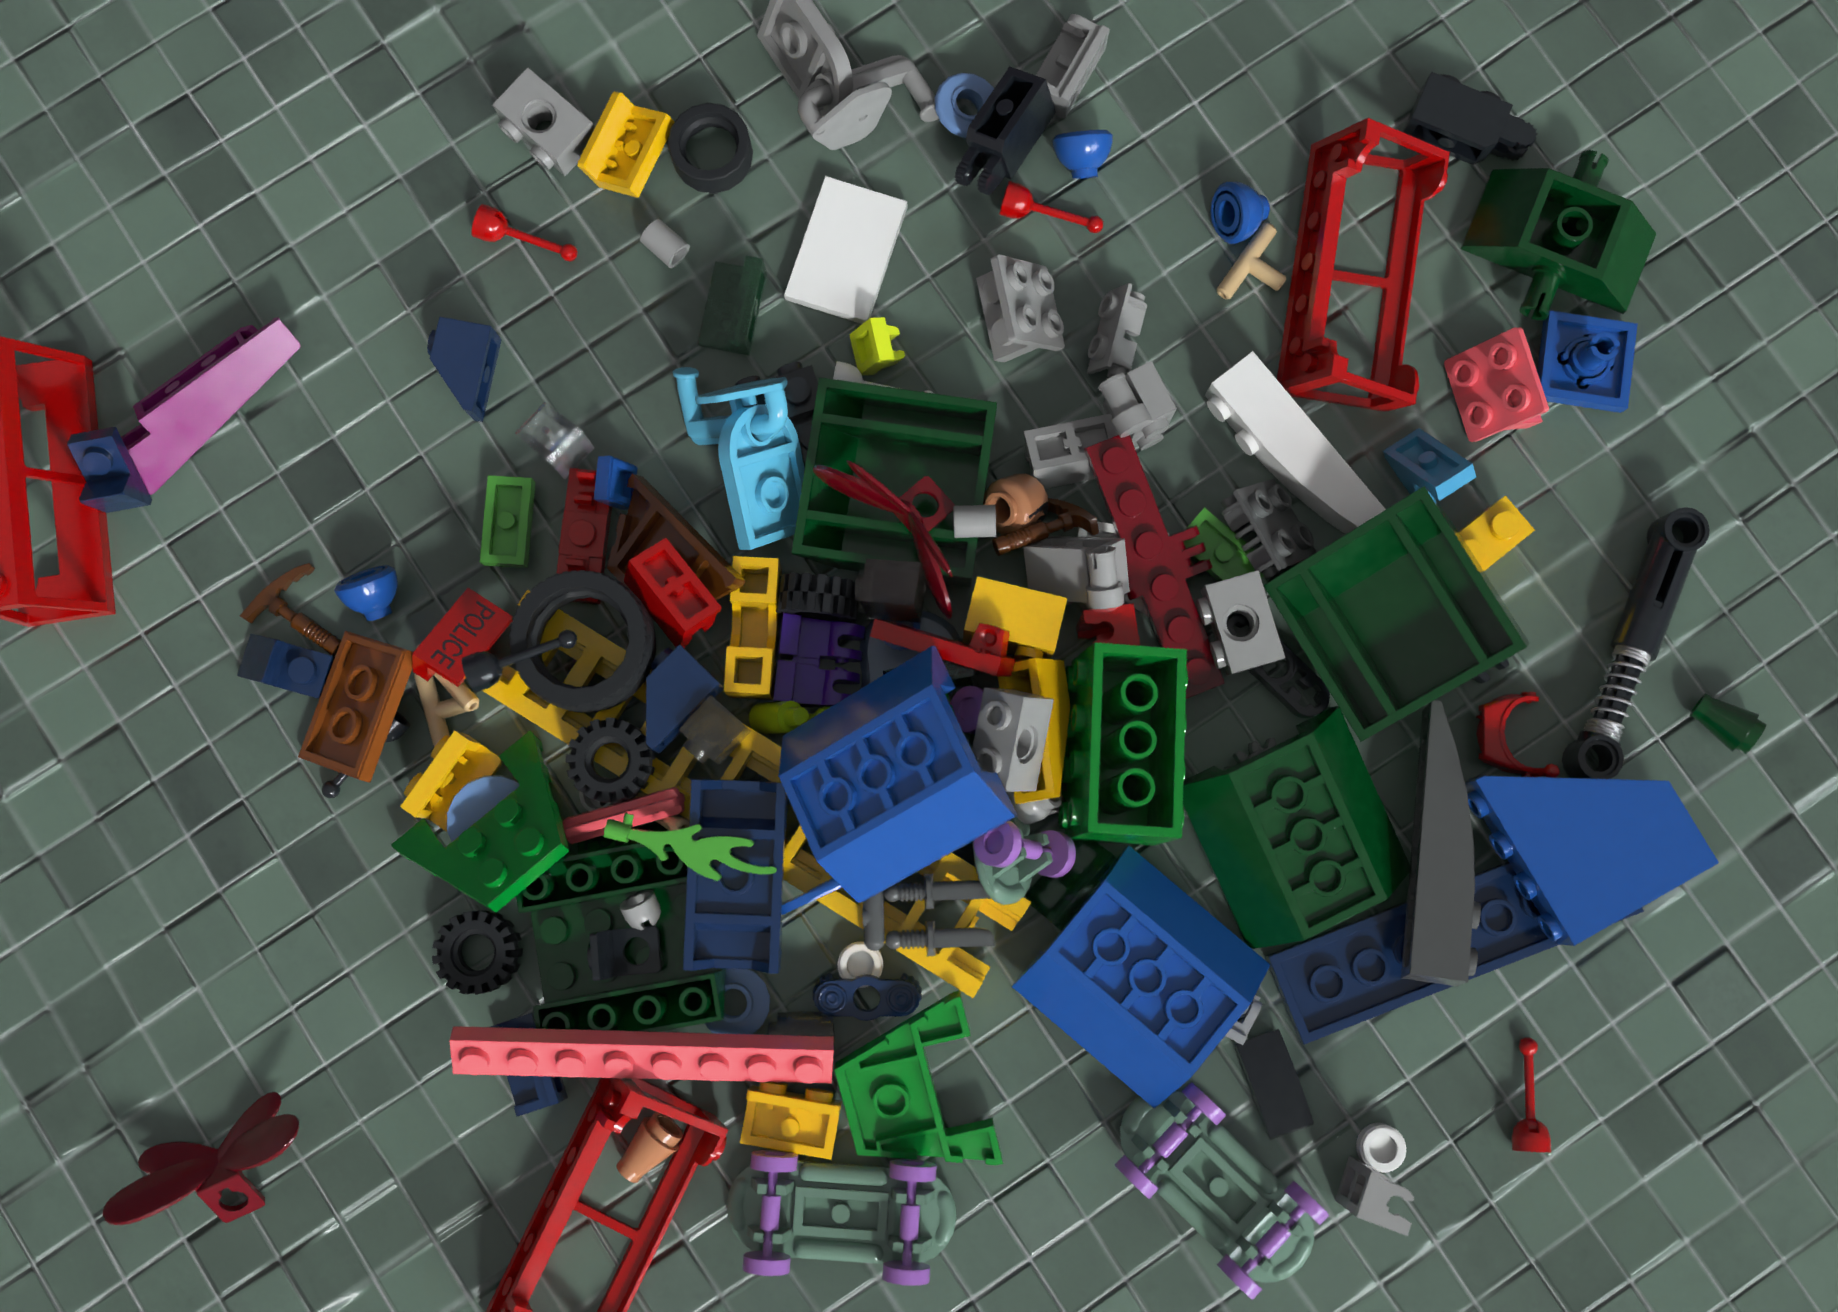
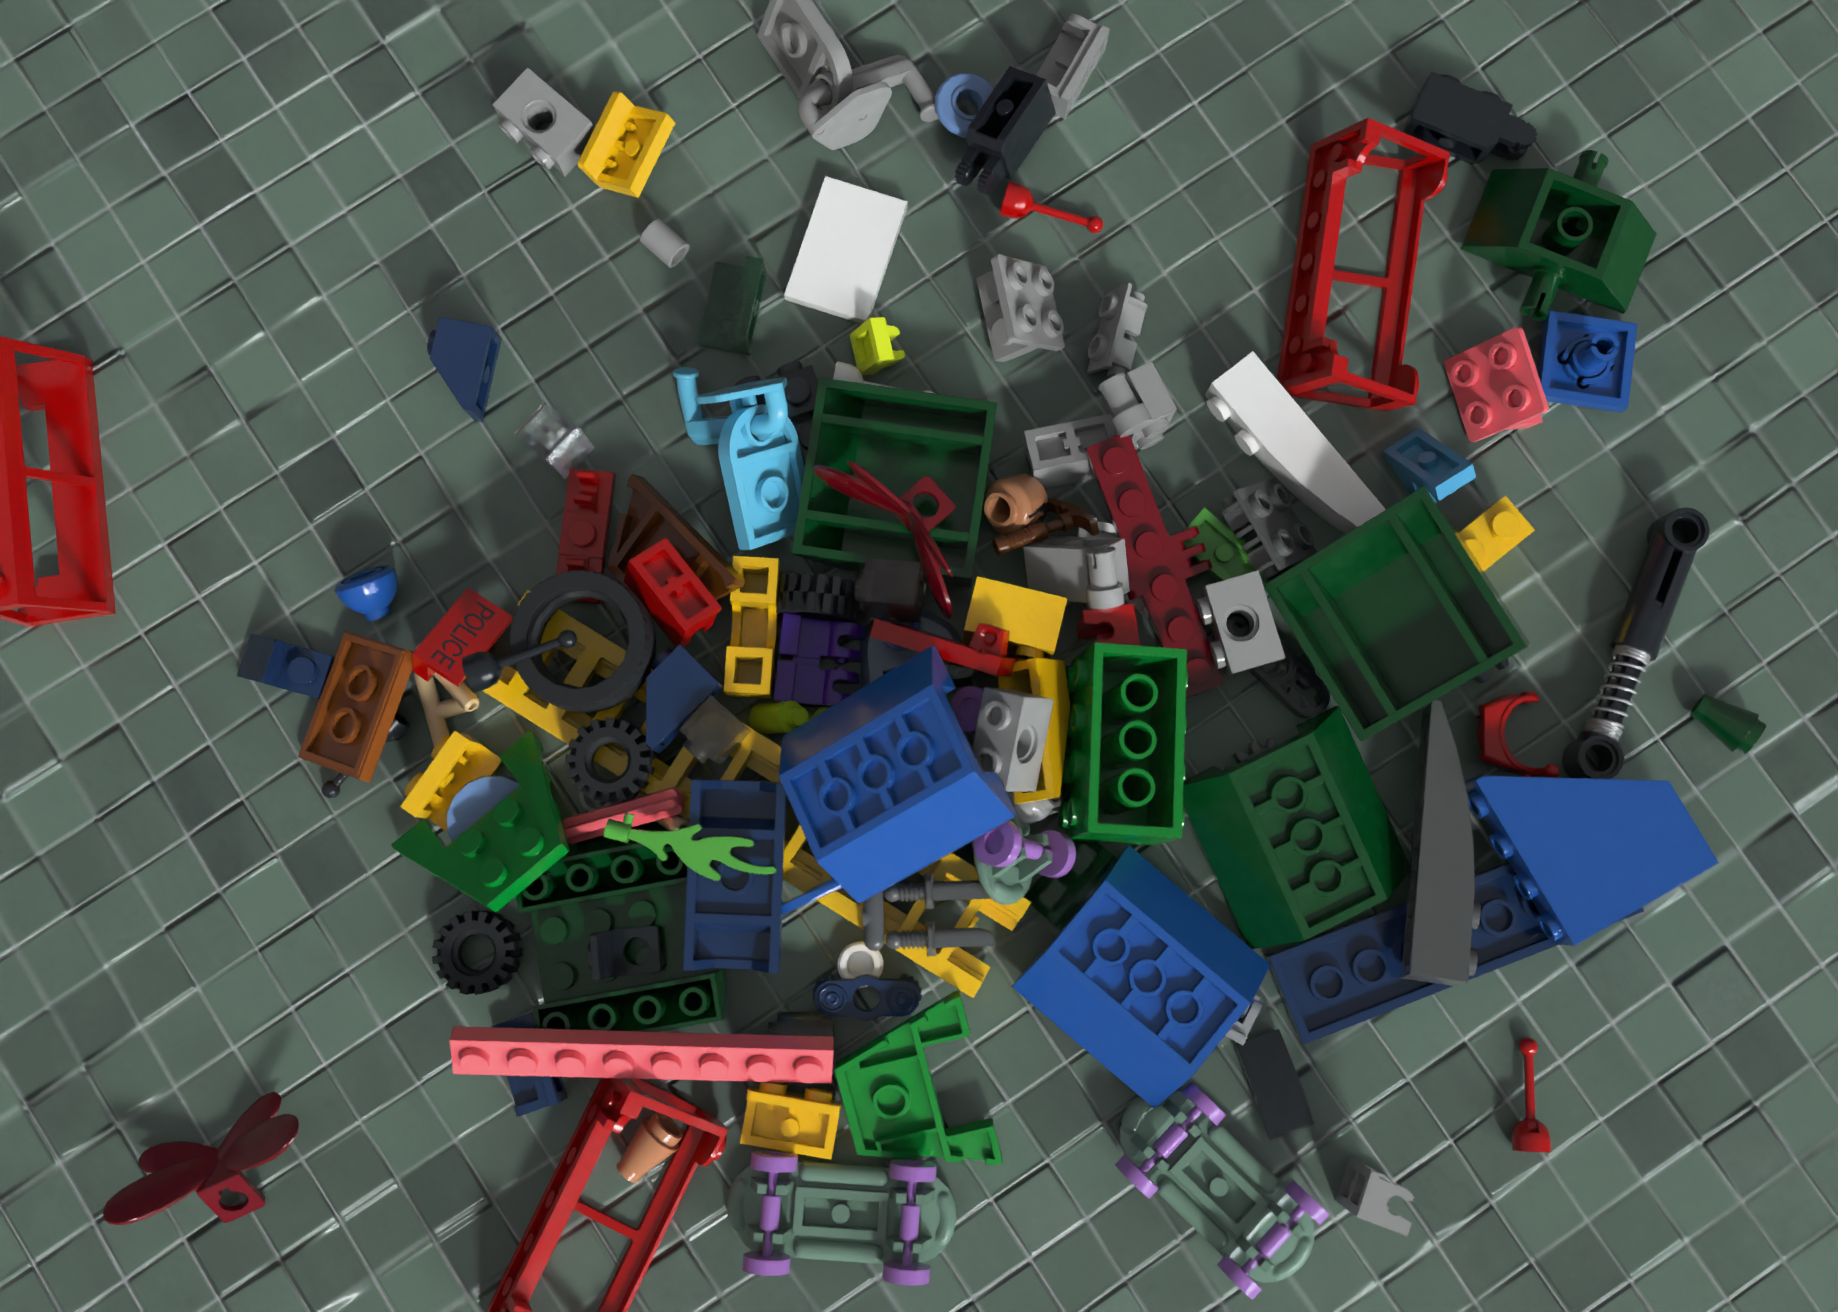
dark blue slope [67,427,152,513] -> none
magenta wedge [121,317,300,495] -> none
reddish brown piece [240,563,341,656] -> none
red hinge [472,204,578,261] -> none
bright green plate [480,475,536,568] -> none
blue tile [594,456,638,510] -> none
light grey hinge [619,890,661,930] -> none
black tyre [668,103,753,194] -> none
medium blue piece [704,969,770,1034] -> none
light grey hinge [953,505,996,538] -> none
blue brick [1052,130,1113,179] -> none
blue brick [1211,182,1270,244] -> none
tan piece [1216,222,1286,299] -> none
white tile [1356,1123,1406,1173] -> none

